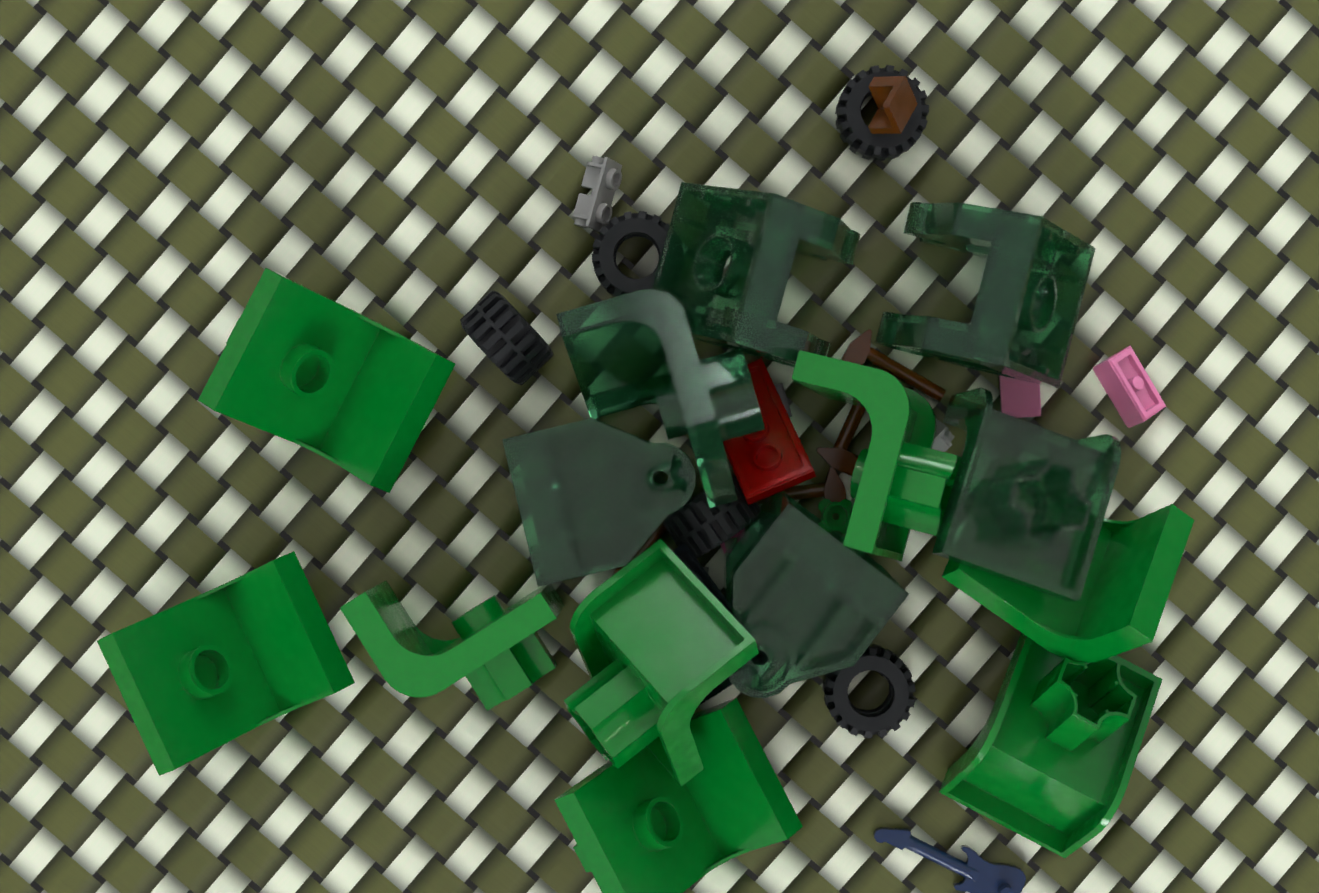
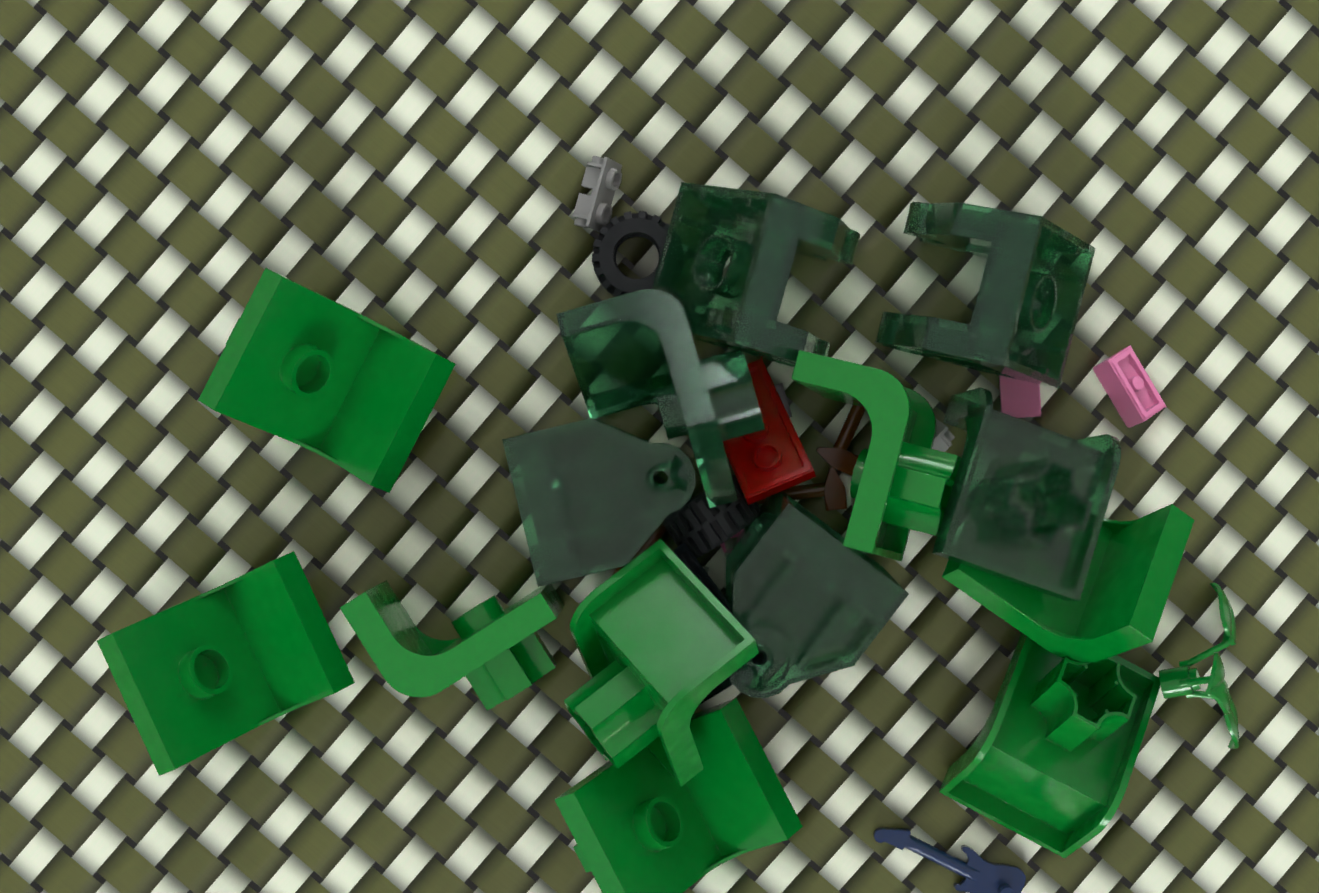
black tyre [460,290,553,385] -> none
green plate [818,499,853,534] -> none
black tyre [822,644,916,738] -> none
black tyre [835,65,929,161] -> none
reddish brown piece [841,329,946,402] -> none
reddish brown panel [868,76,918,134] -> none
none -> green plant [1159,582,1239,749]

